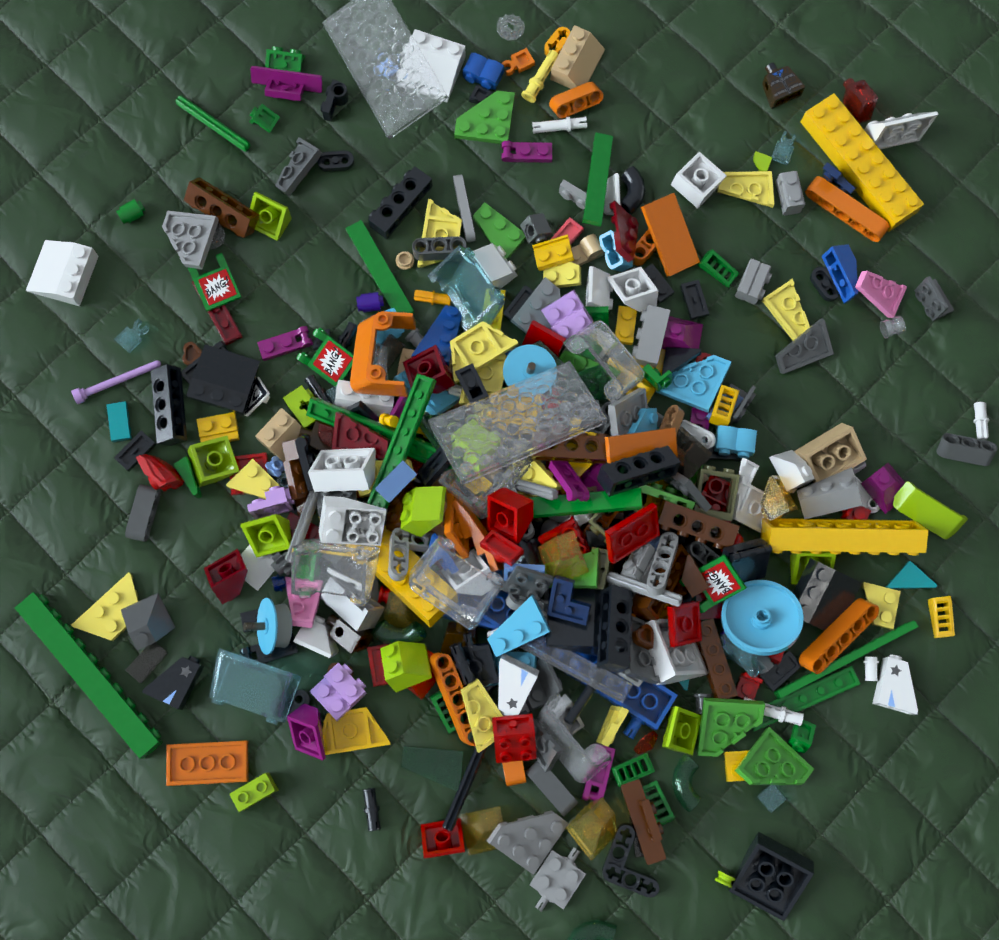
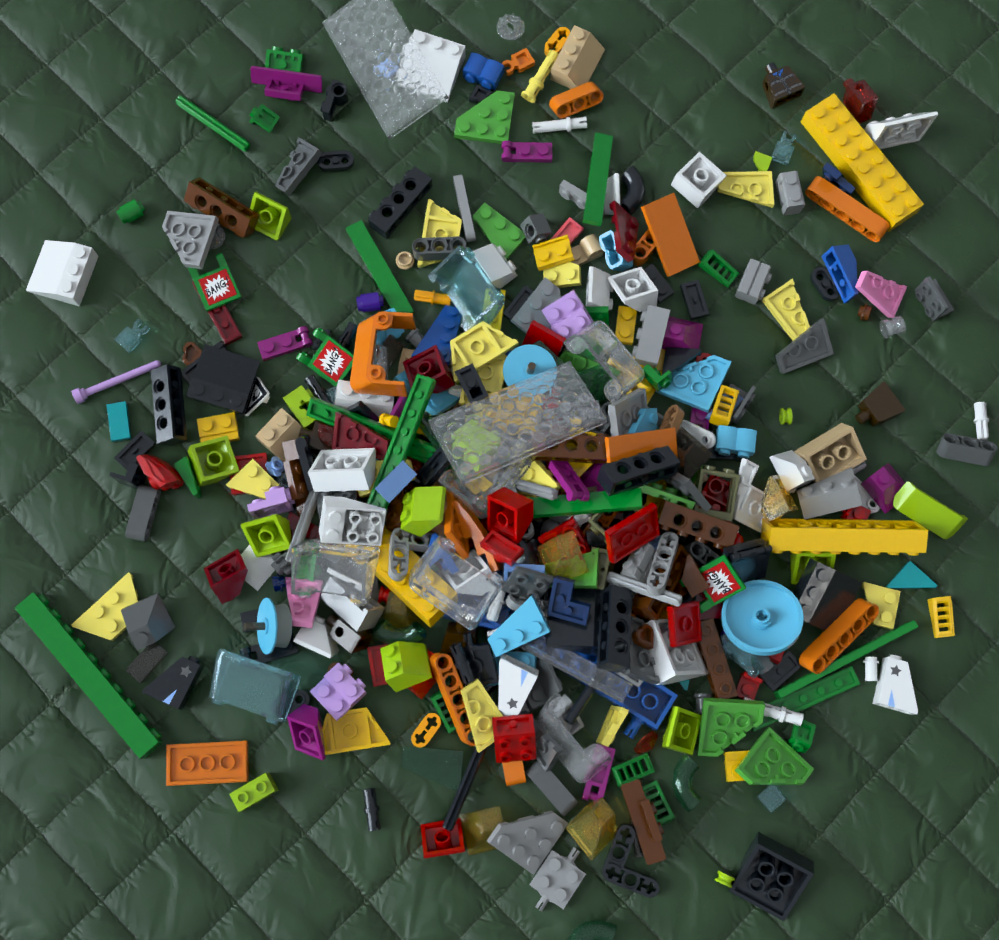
none -> black panel [109,462,147,489]
none -> light orange beam [411,713,441,748]
none -> white axle [486,581,506,622]
none -> lime bush [779,408,793,425]
none -> dark brown torso [855,381,906,427]
none -> reddish brown plate [857,303,873,321]

